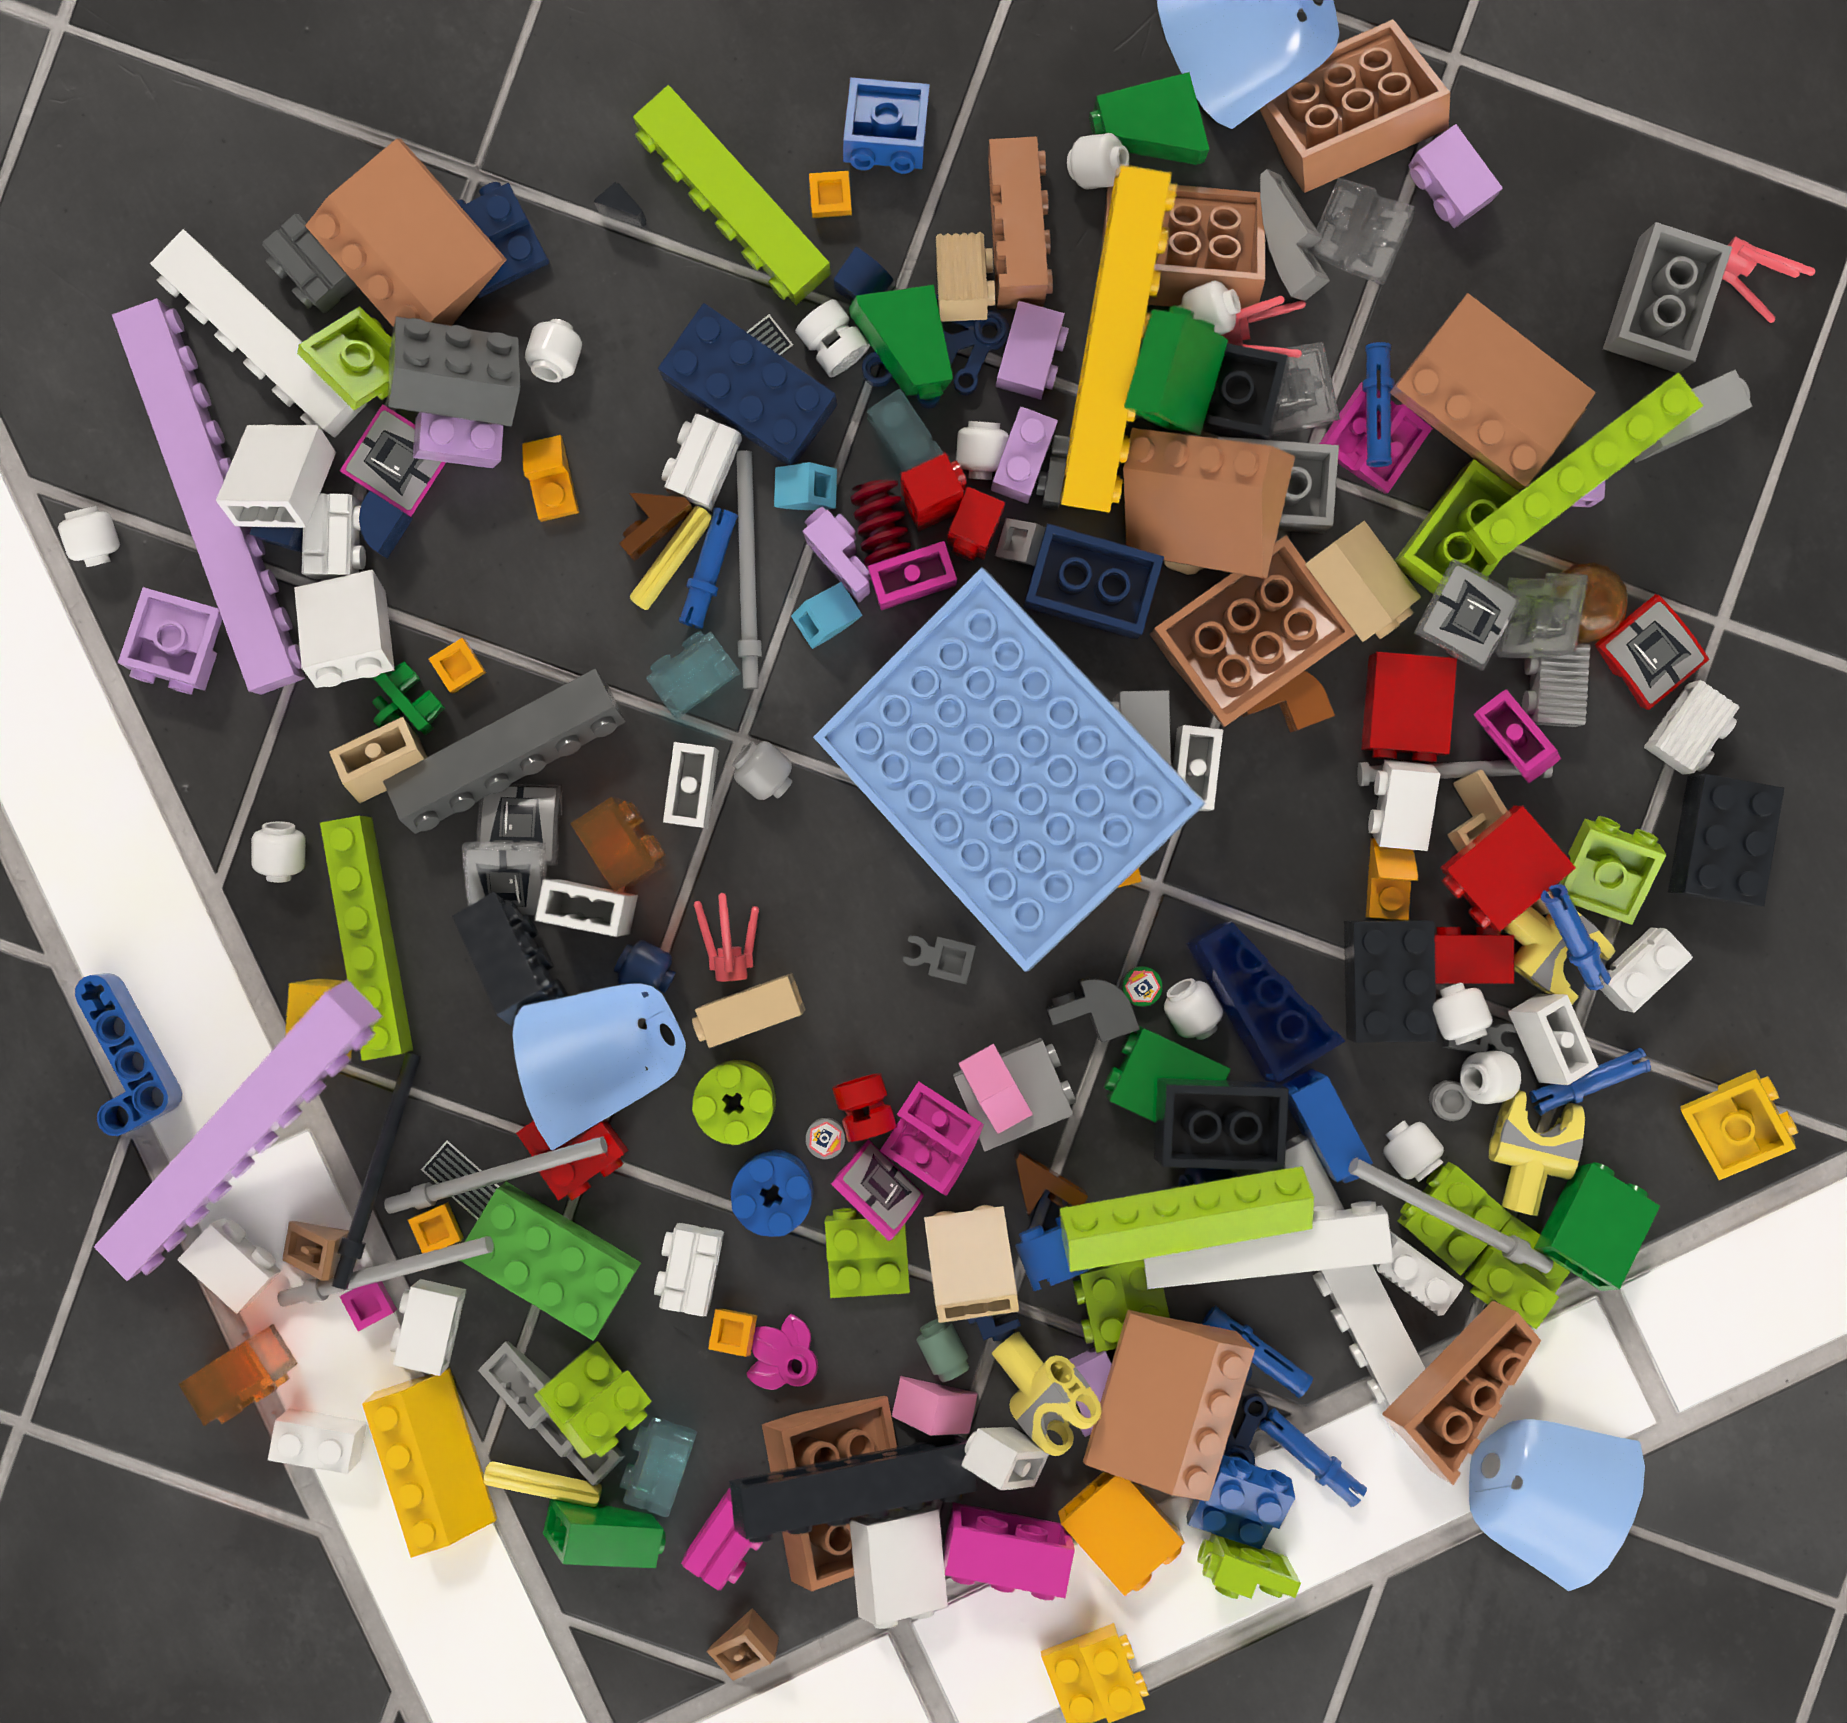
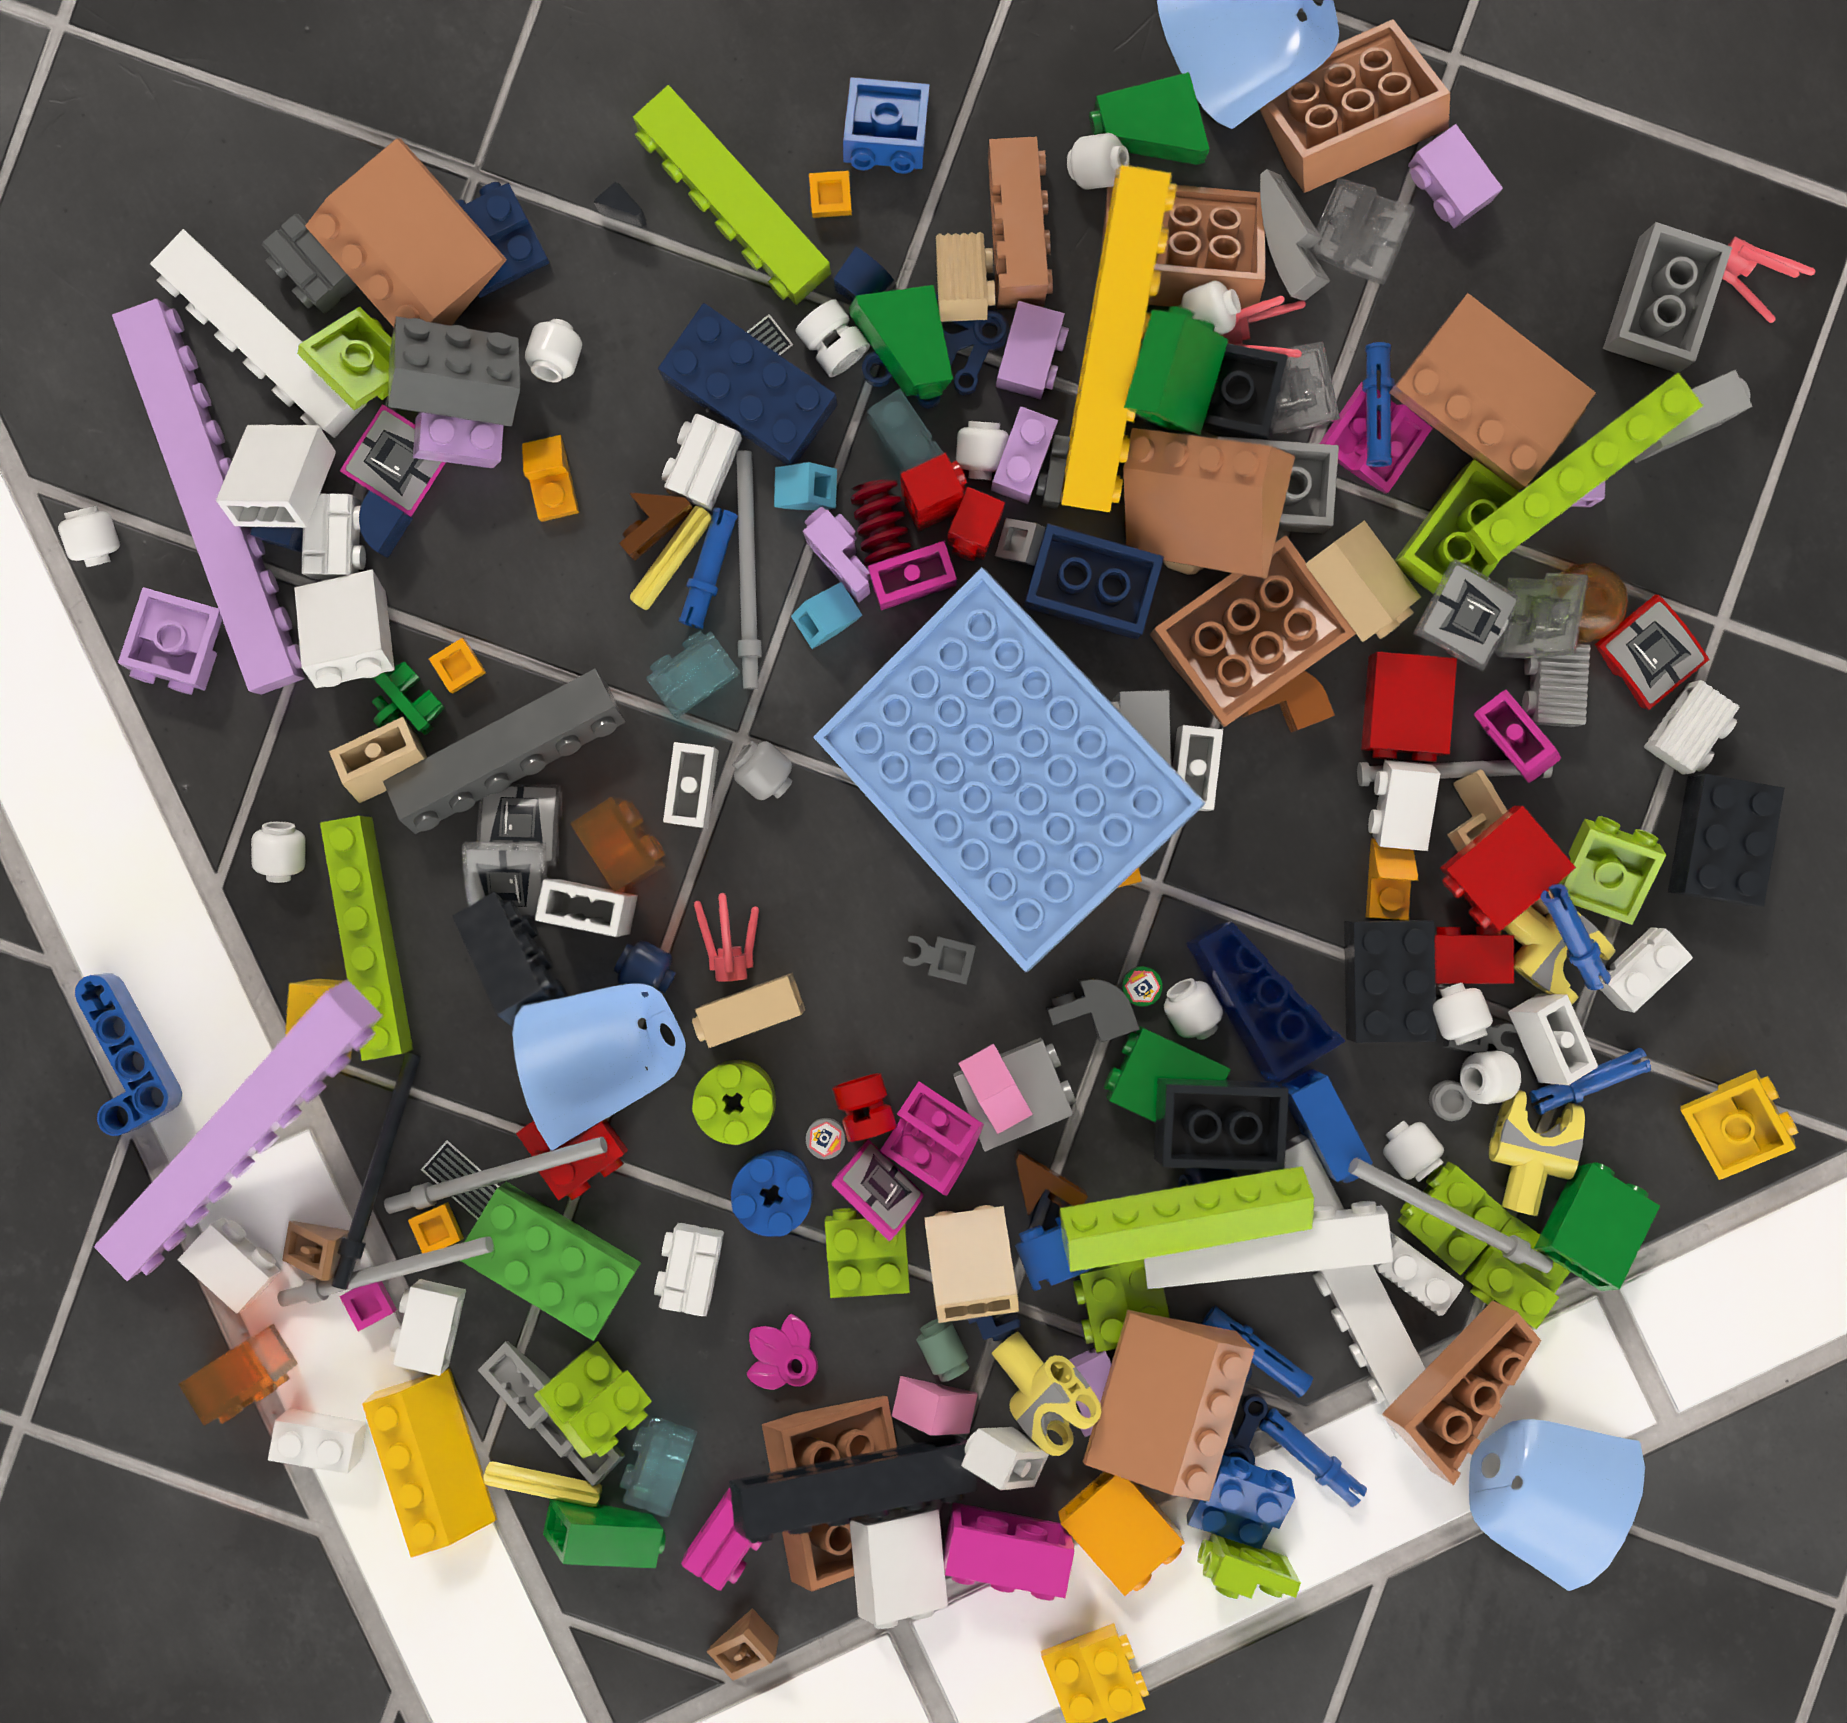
light orange plate [708,1308,757,1357] -> none

